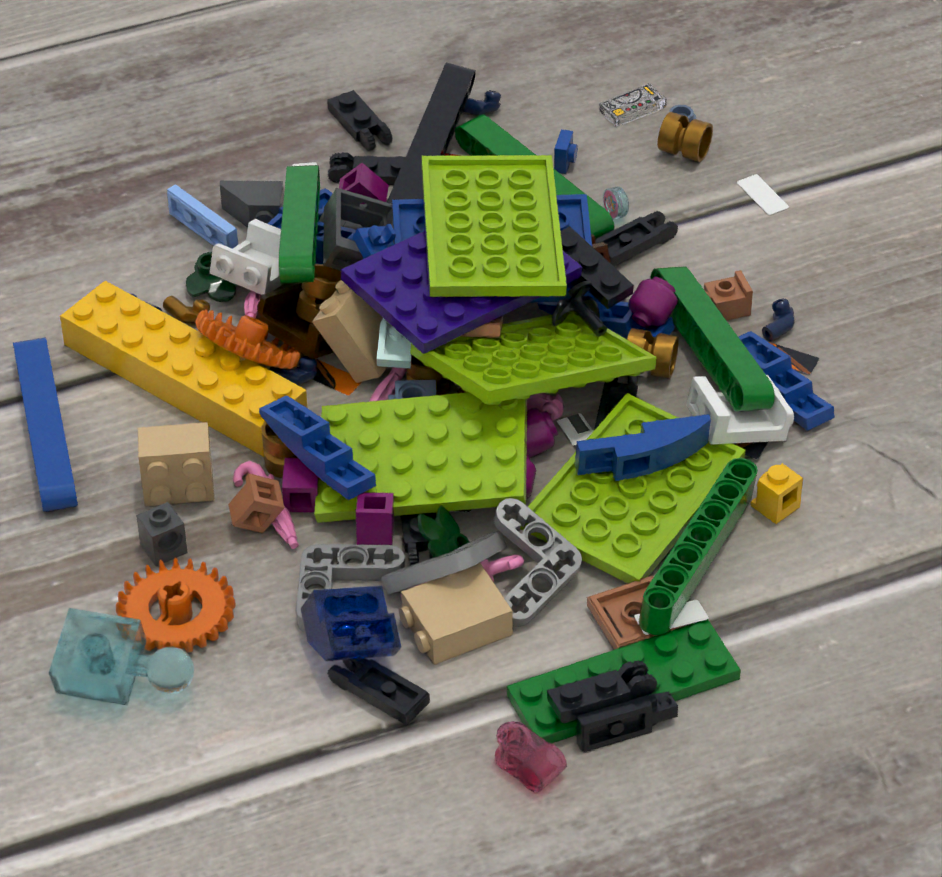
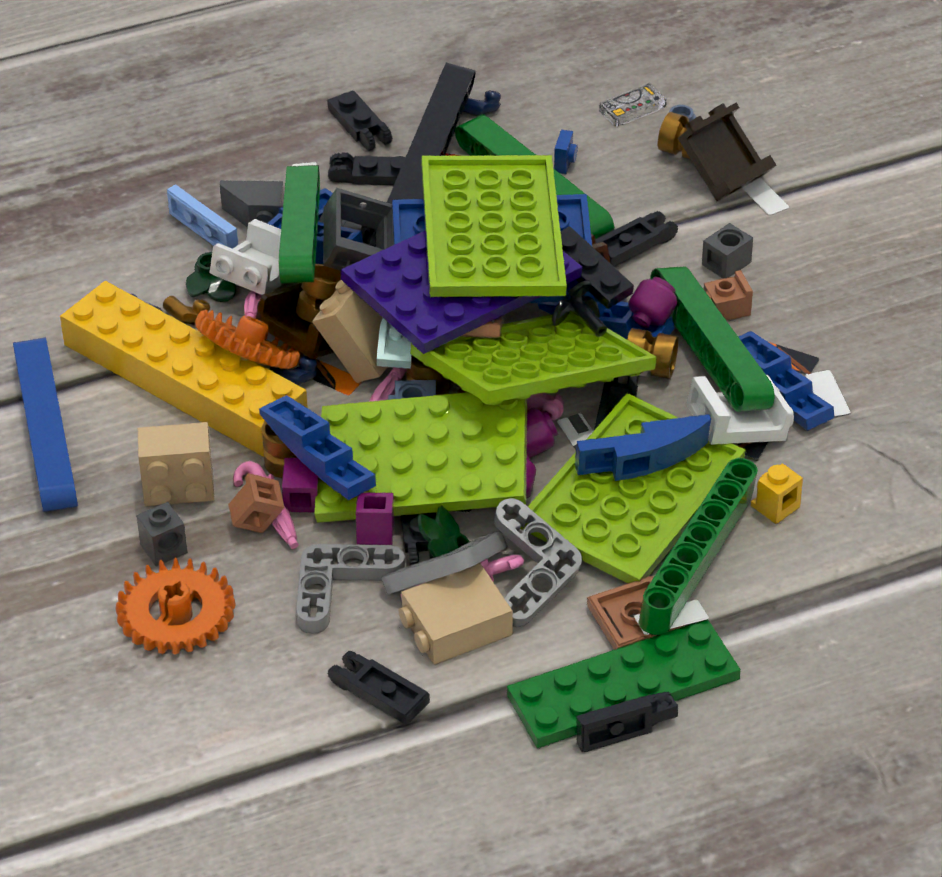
clear light blue brick [49,608,194,705] -> none
clear blue piece [301,586,402,661] -> none
magenta brick [339,163,389,204] -> none
blue tile [352,224,396,259] -> none
clear pink piece [495,721,567,793] -> none
black hinge [547,660,658,724] -> none
clear light blue tile [603,186,629,220] -> none
dark blue arm [762,298,795,342] -> none
none -> dark brown panel [678,102,777,202]
none -> dark grey brick [702,223,753,279]
none -> white sticker [805,370,851,416]

